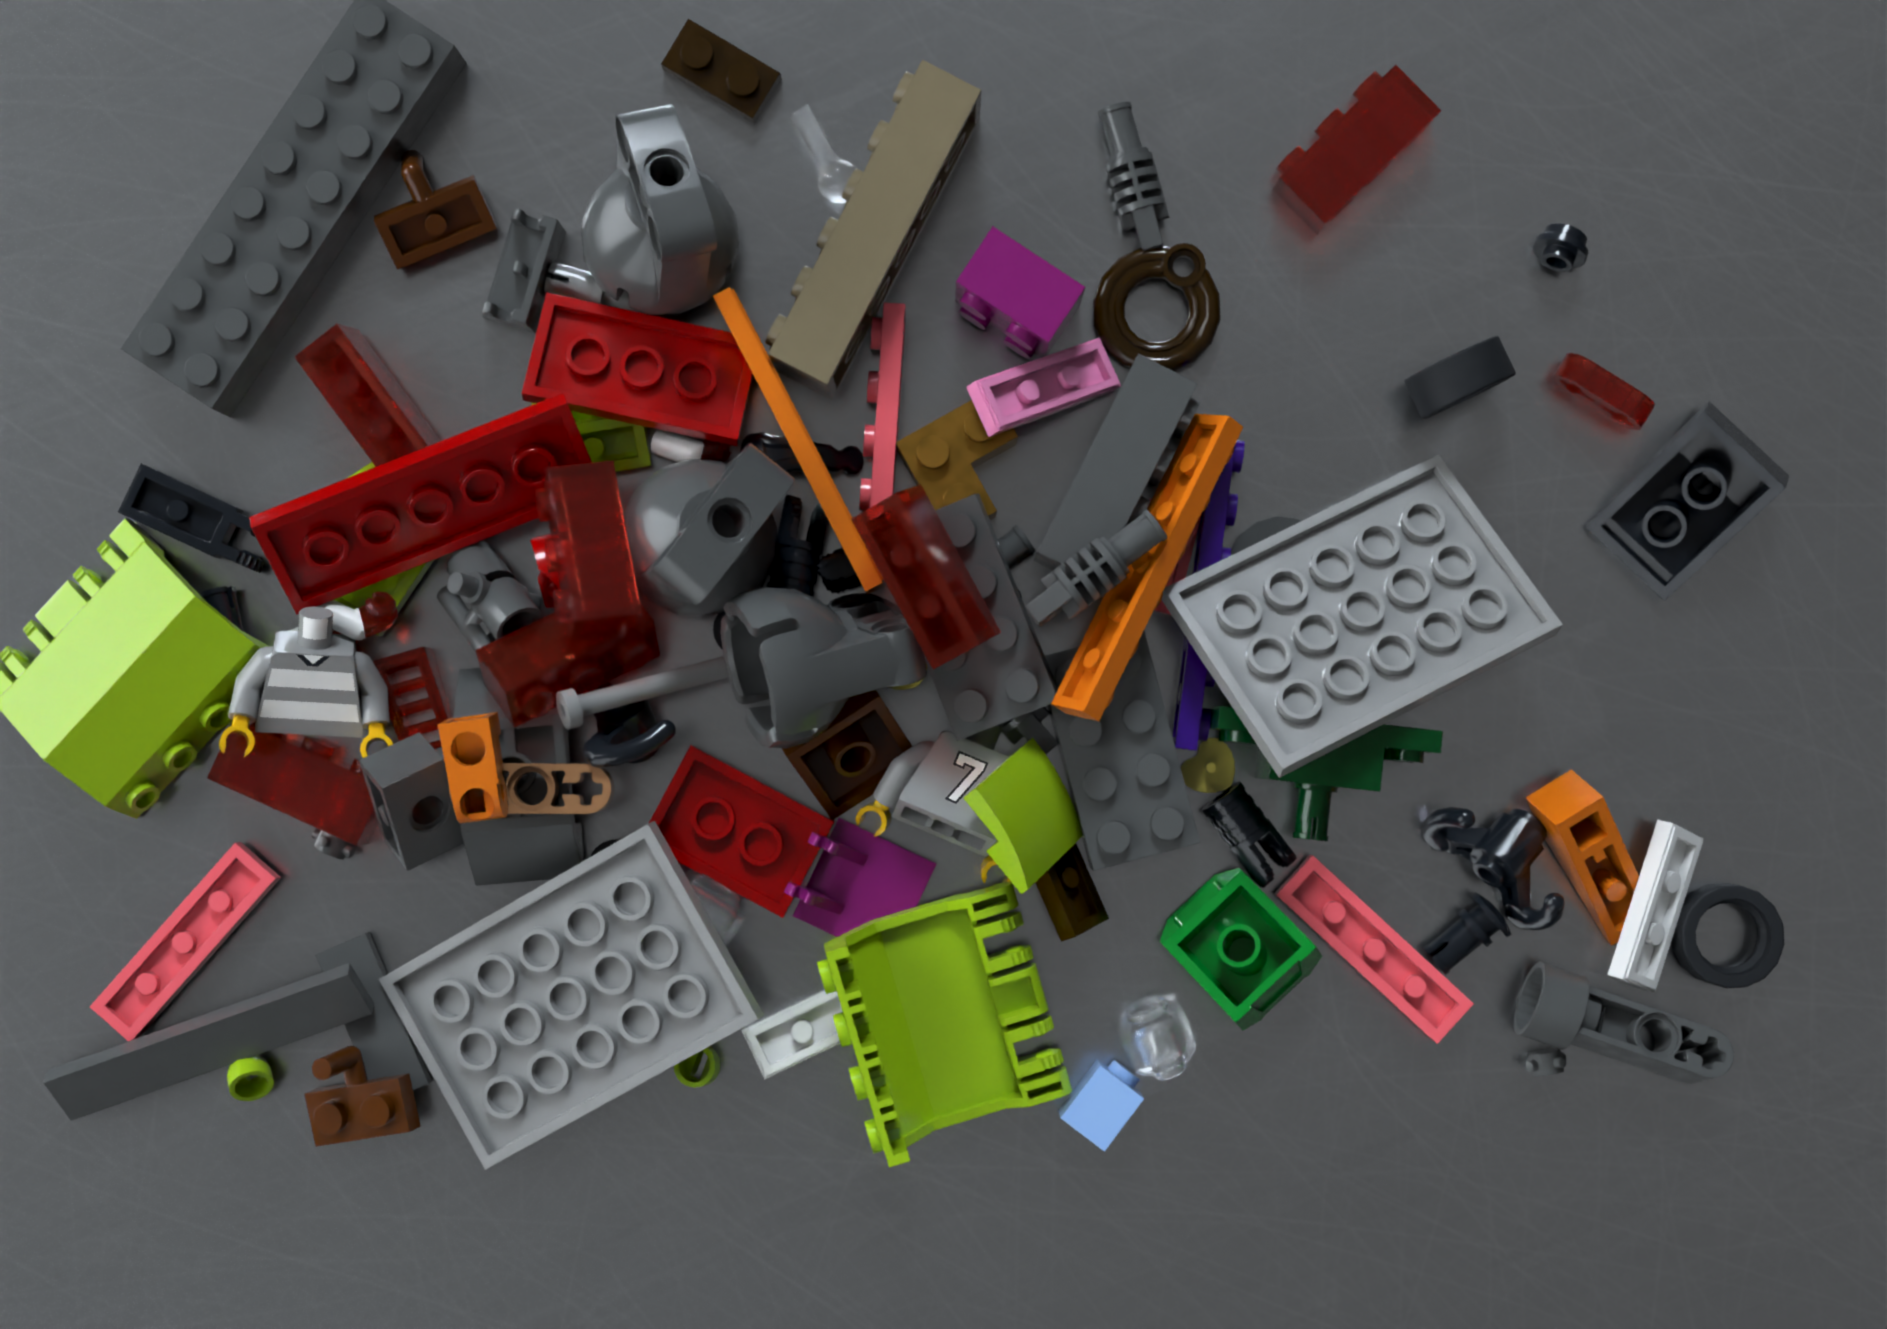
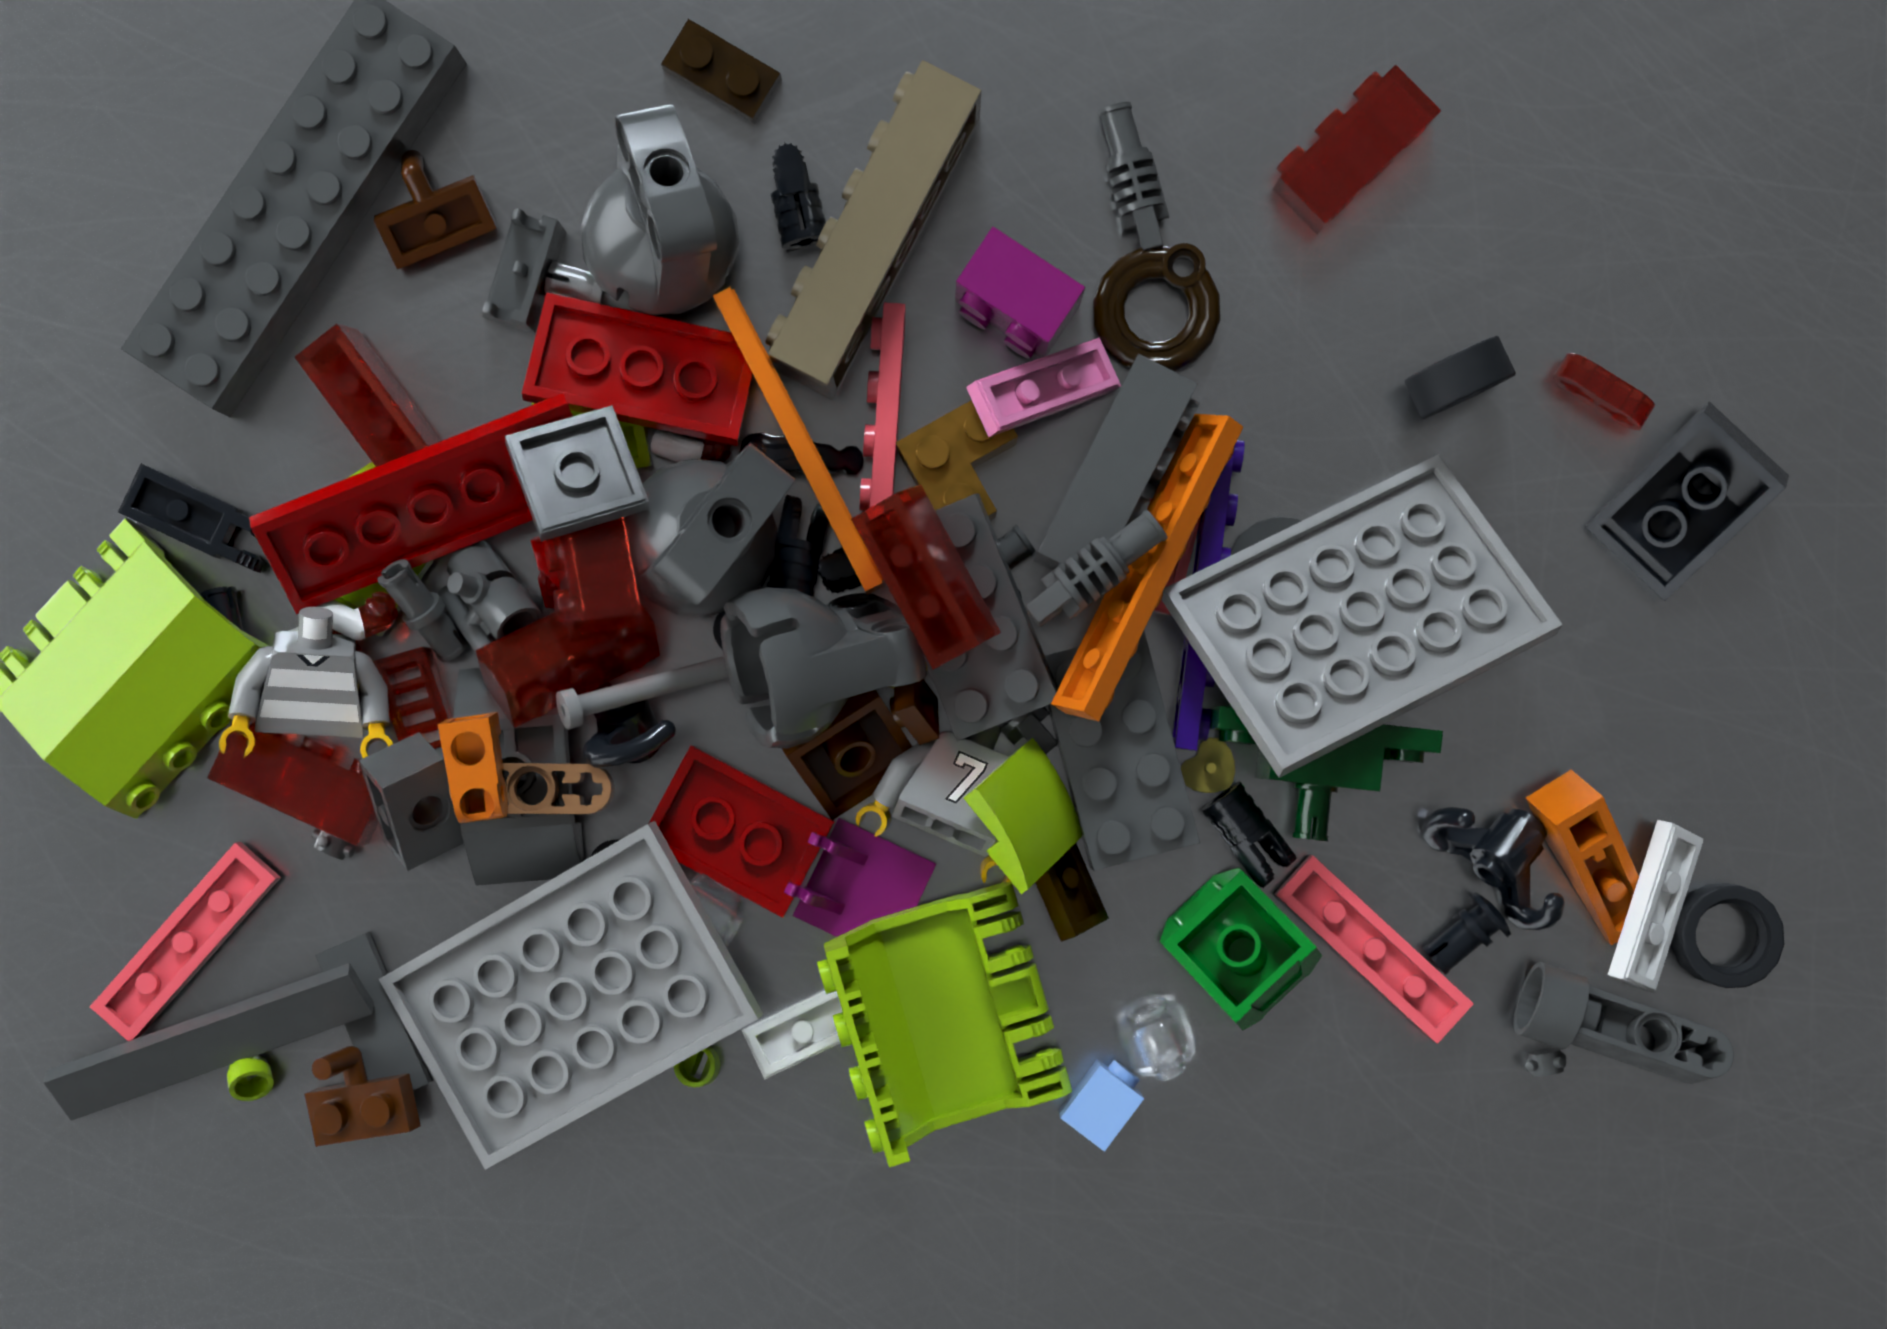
clear bar [790,104,856,203] -> none
black plate [1533,223,1588,272] -> none
none -> dark grey pin [378,559,468,662]
none -> tile [505,405,649,542]
none -> black hinge [771,142,826,249]
none -> reddish brown plate [889,679,939,745]

